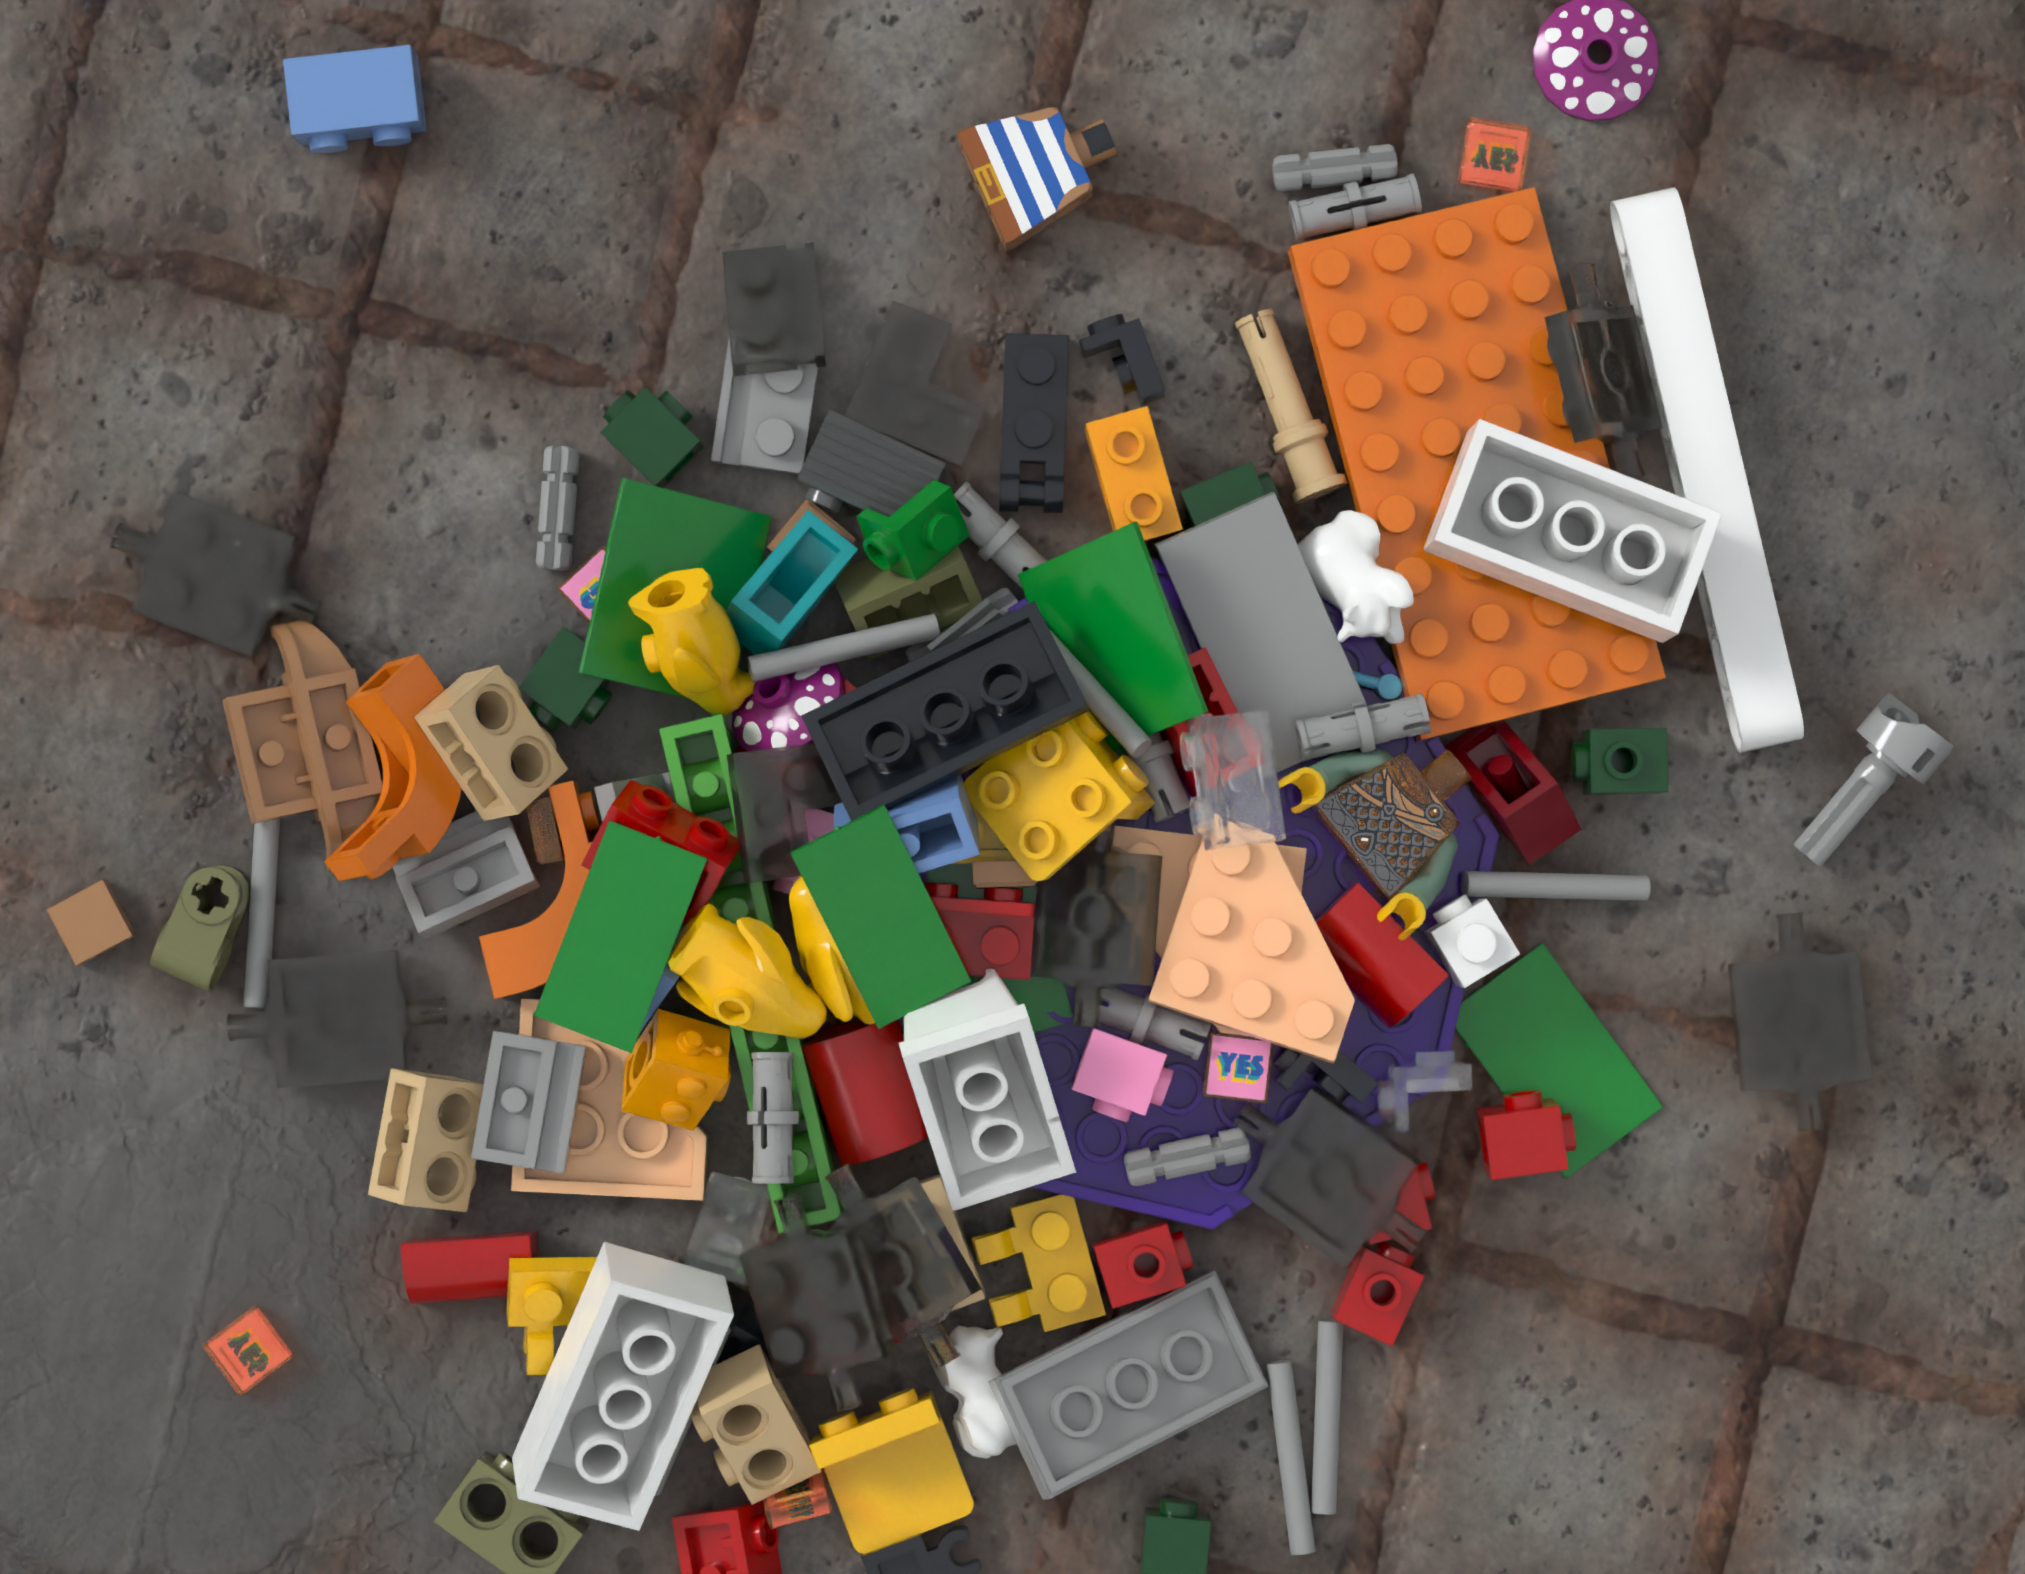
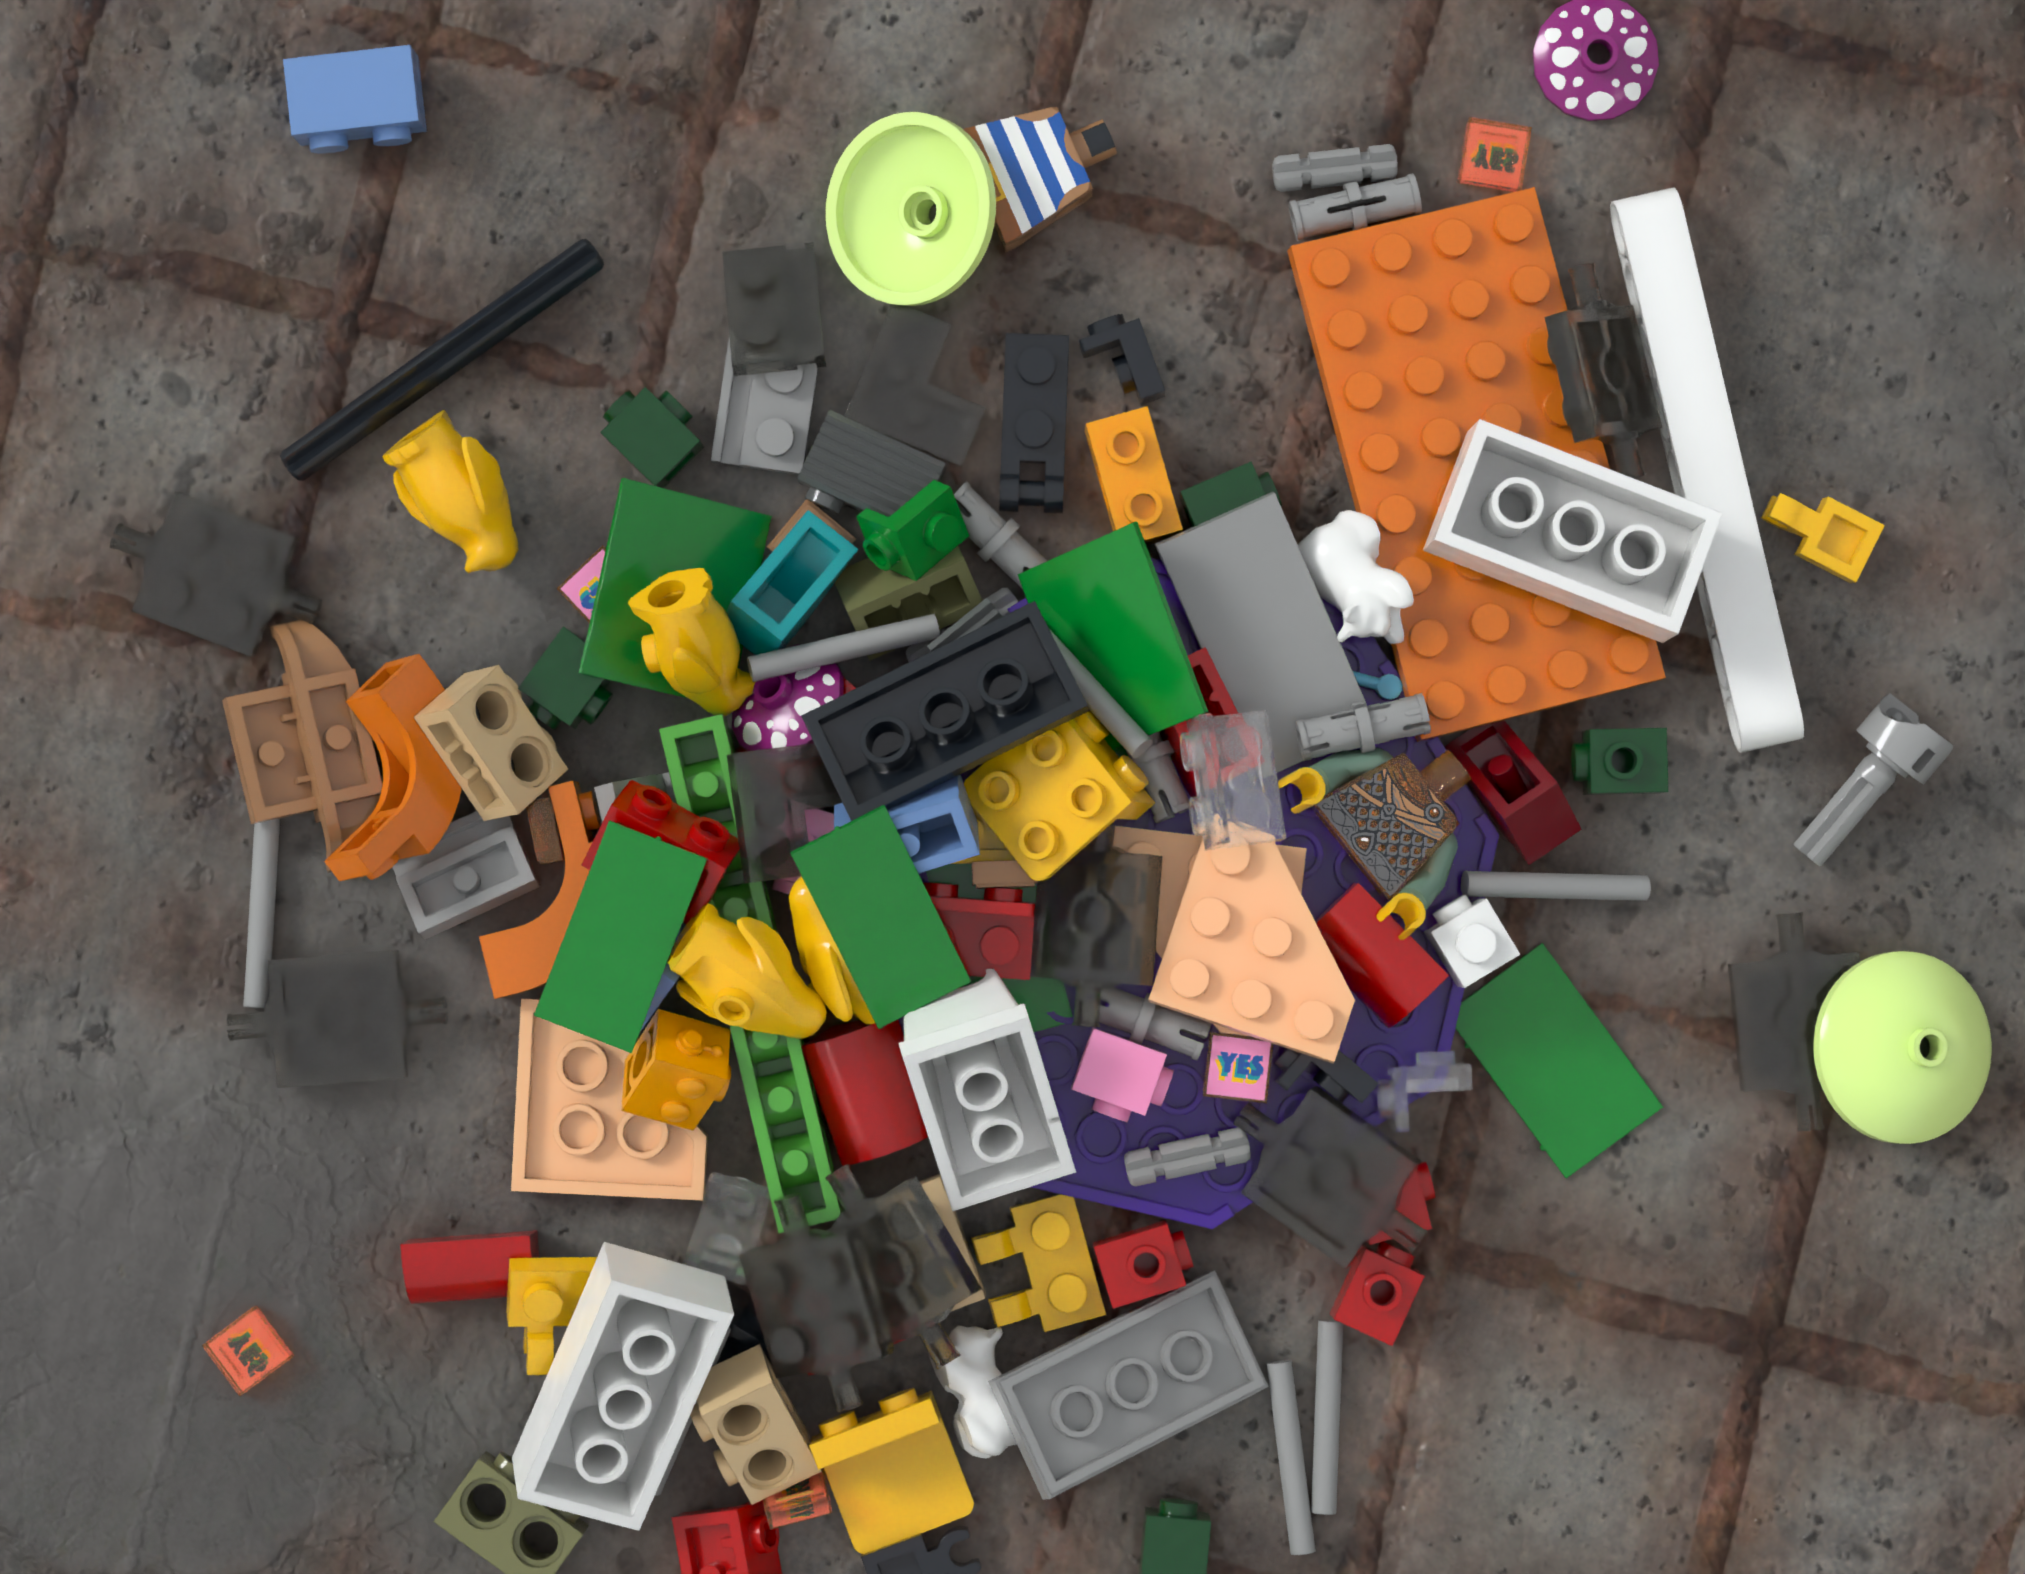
medium nougat tile [46,879,136,966] -> none
olive piece [150,865,250,992] -> none
tan brick [368,1068,484,1212] -> none
light grey plate [471,1030,588,1174] -> none
light grey axle [536,446,580,571] -> none
light grey pin [747,1052,799,1184] -> none
tan pin [1235,308,1348,504] -> none
red brick [1476,1090,1576,1180] -> none
none -> black axle [280,239,604,481]
none -> yellow animal [382,410,518,573]
none -> yellowish green dish [826,112,996,306]
none -> yellow plate [1761,493,1885,583]
none -> yellowish green dish [1814,951,1992,1144]

